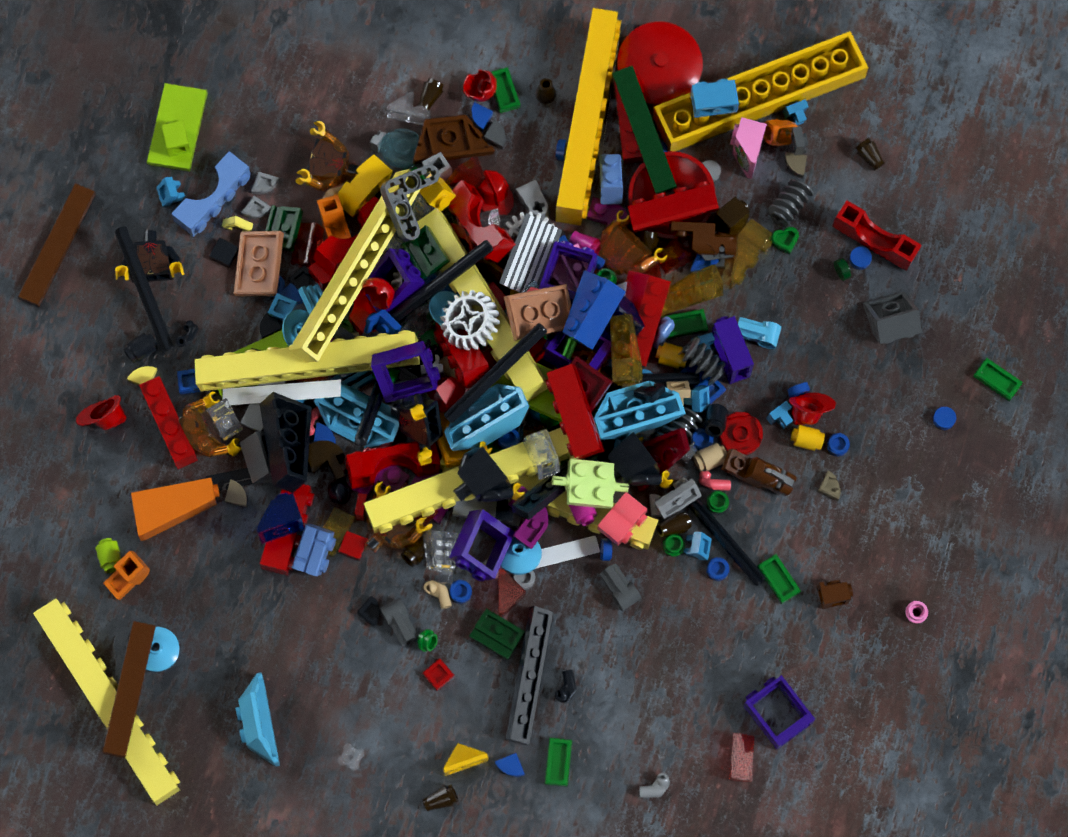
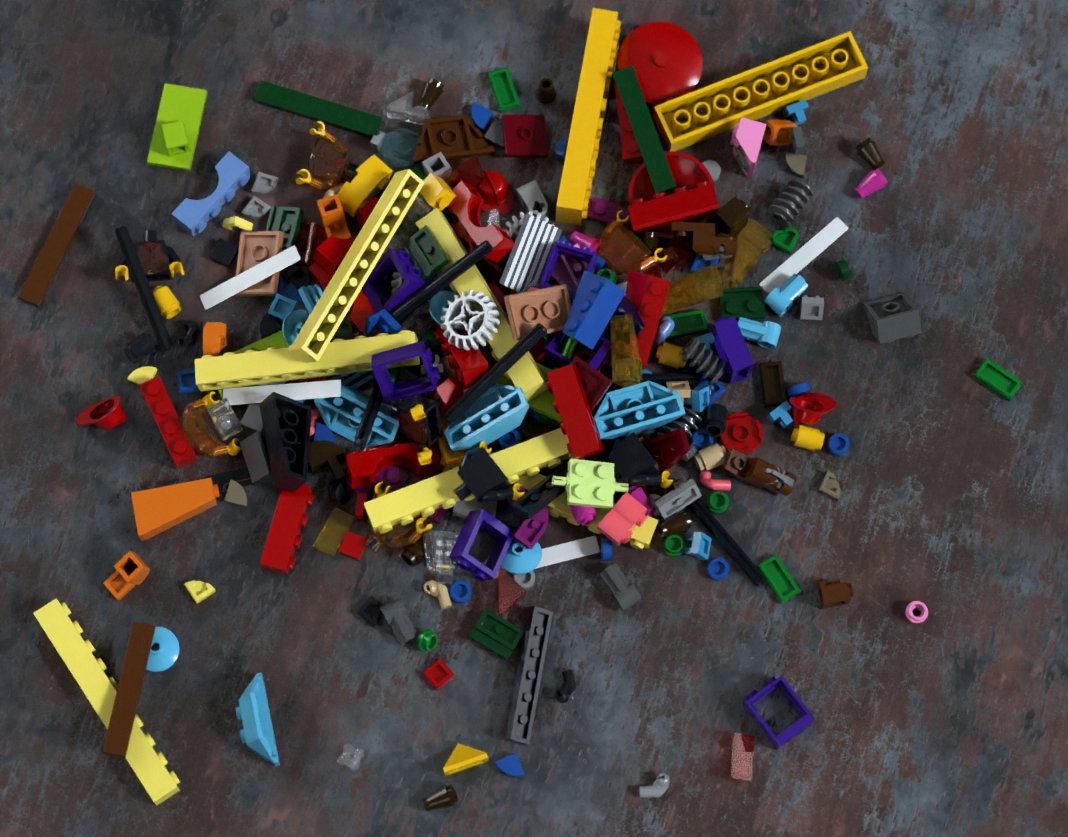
lime brick [95,538,122,573] -> none
dark azure tile [156,177,185,207] -> none
clear blue slope [257,493,304,544] -> none
medium blue brick [292,523,336,576] -> none
red hair [362,277,394,310] -> none
dark grey beam [380,164,440,242] -> none
red hair [463,69,497,102] -> none
clear torso [523,429,560,480] -> none
green tile [545,738,572,787] -> none
medium blue brick [599,154,623,204] -> none
black tile [634,383,665,403] -> none
dark azure brick [690,79,739,118] -> none
red arch [832,200,922,271] -> none
blue tile [849,247,872,270] -> none
blue tile [933,407,956,430] -> none
none -> yellow brick [152,285,181,319]
none -> light yellow tile [184,580,216,604]
none -> white sticker [200,245,301,310]
none -> orange rock [203,322,227,357]
none -> dark green tile [254,80,383,138]
none -> dark red plate [501,114,548,158]
none -> dark pink cone [627,486,656,517]
none -> dark green plate [718,286,766,321]
none -> white sticker [759,217,849,295]
none -> dark brown tile [759,361,787,407]
none -> medium azure piece [764,273,808,317]
none -> light grey tile [800,295,824,320]
none -> dark pink cone [854,169,888,199]

